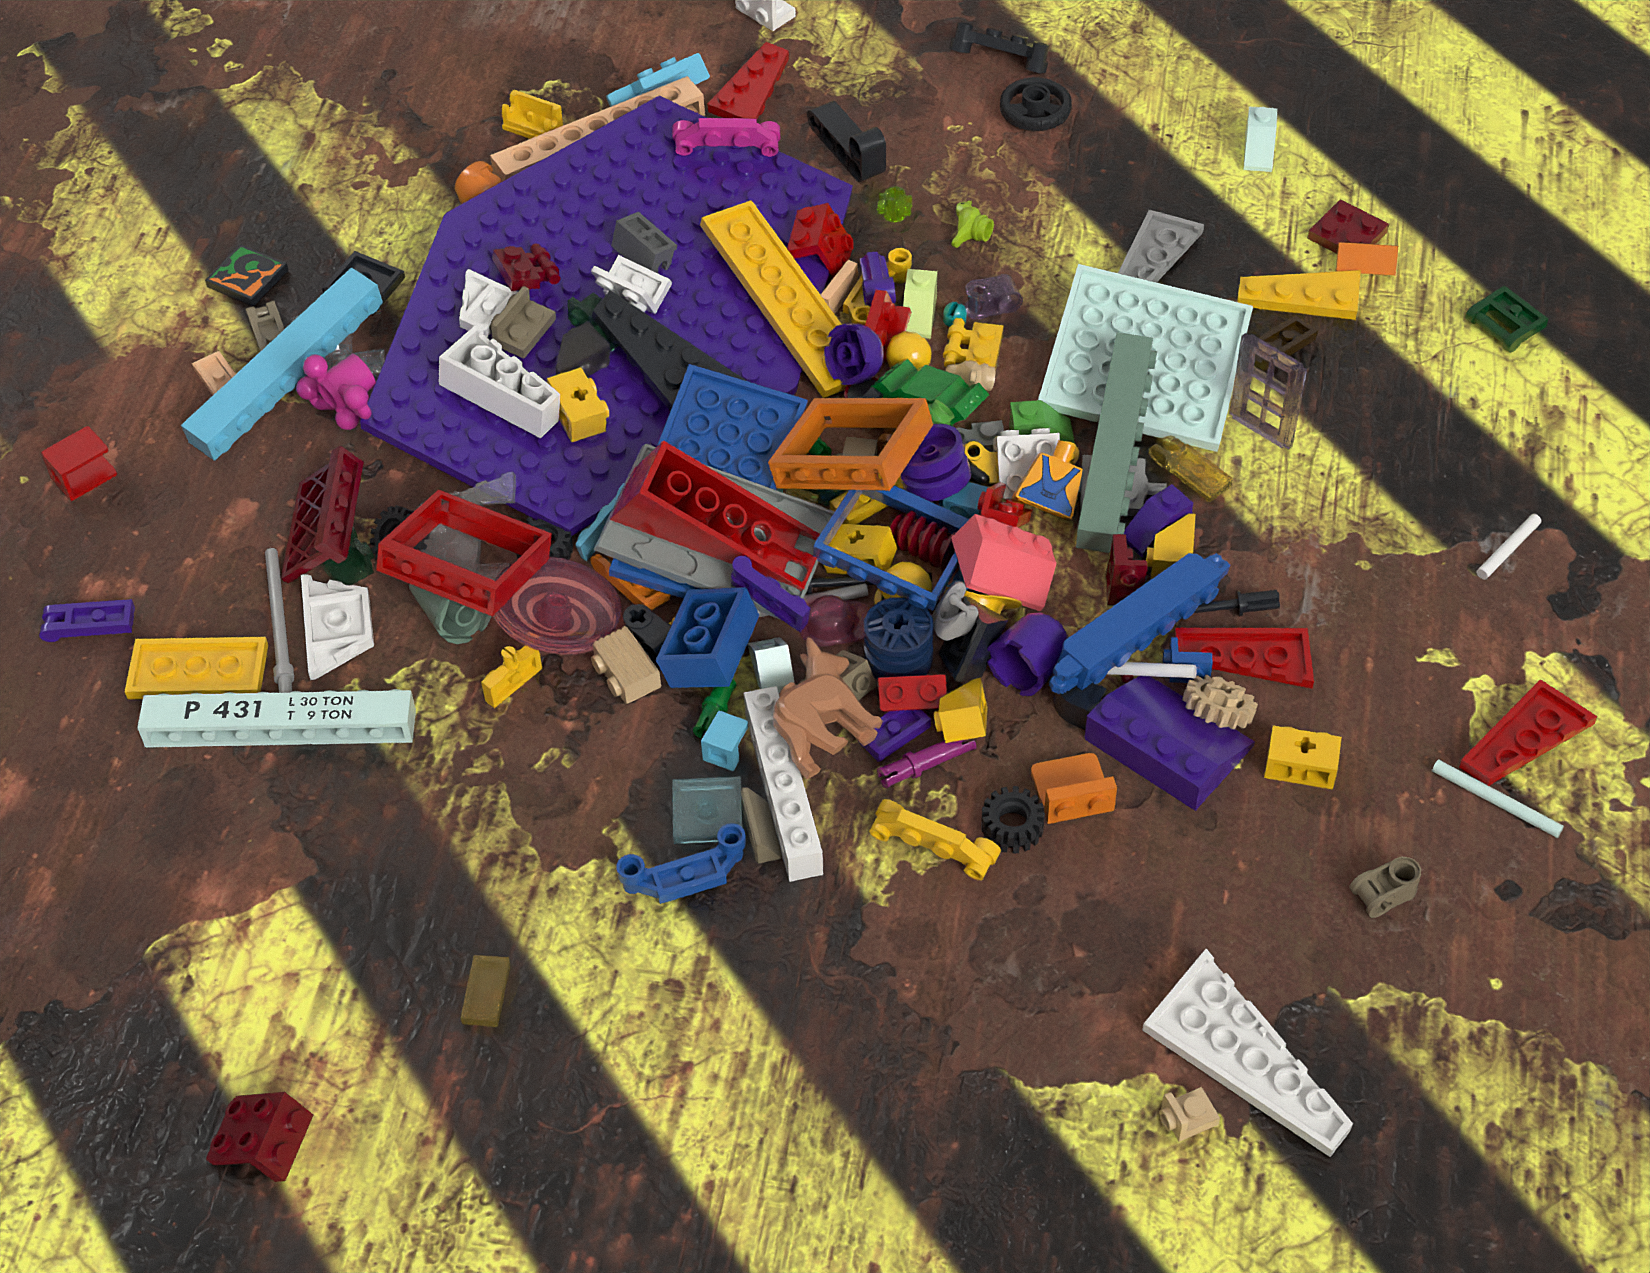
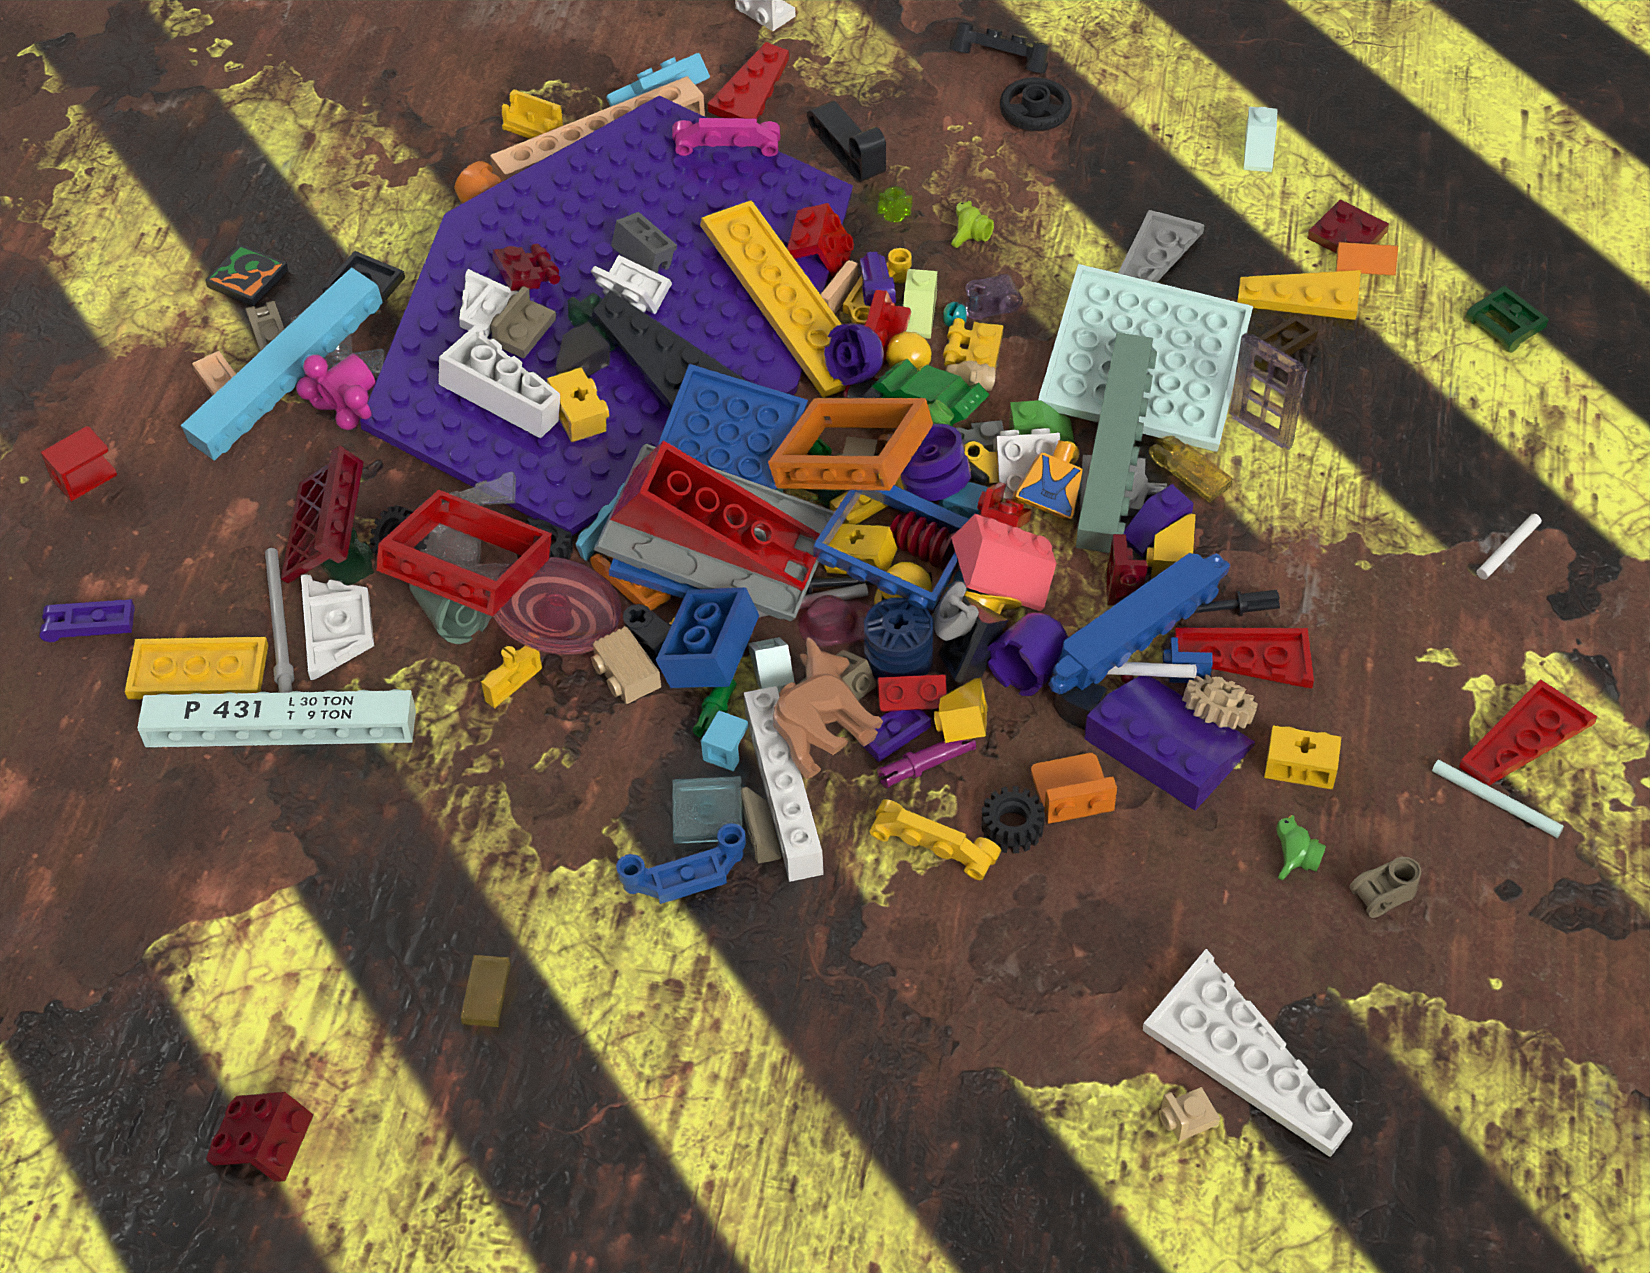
dark purple plate [730,556,811,632] -> none
none -> bright green animal [1276,815,1326,880]

